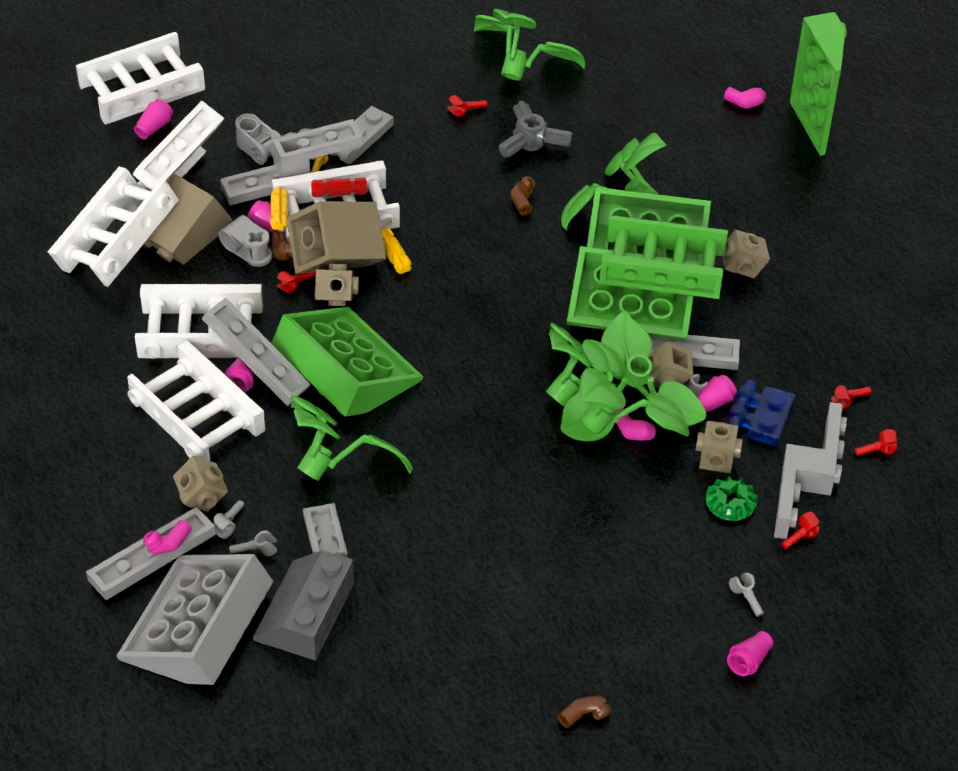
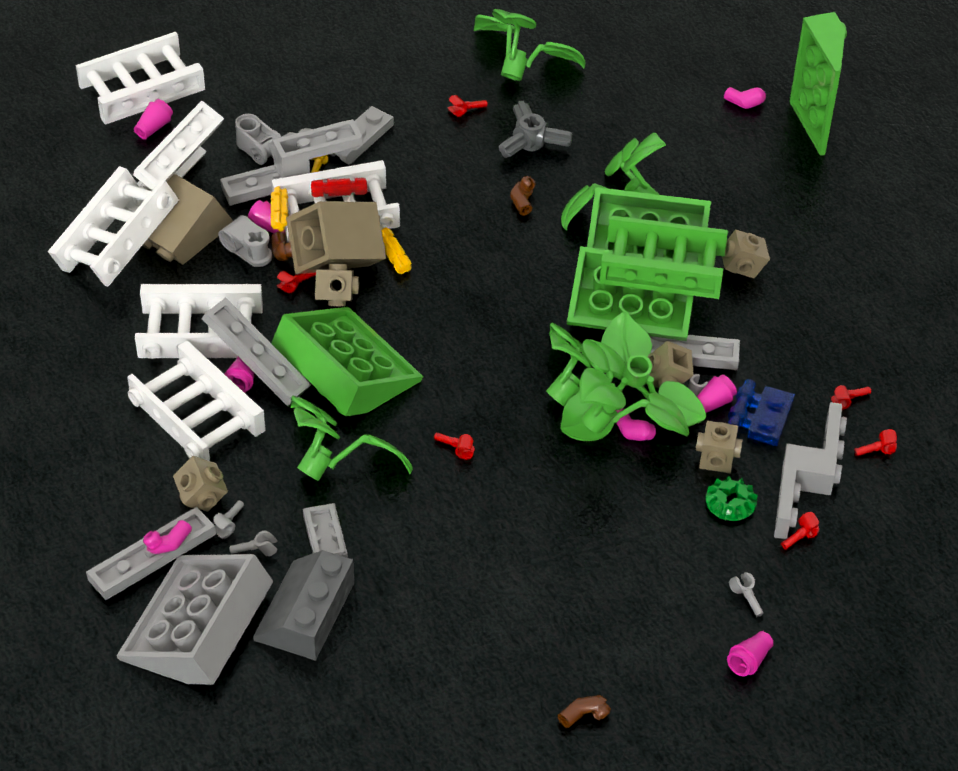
none -> red hand [434,432,475,460]

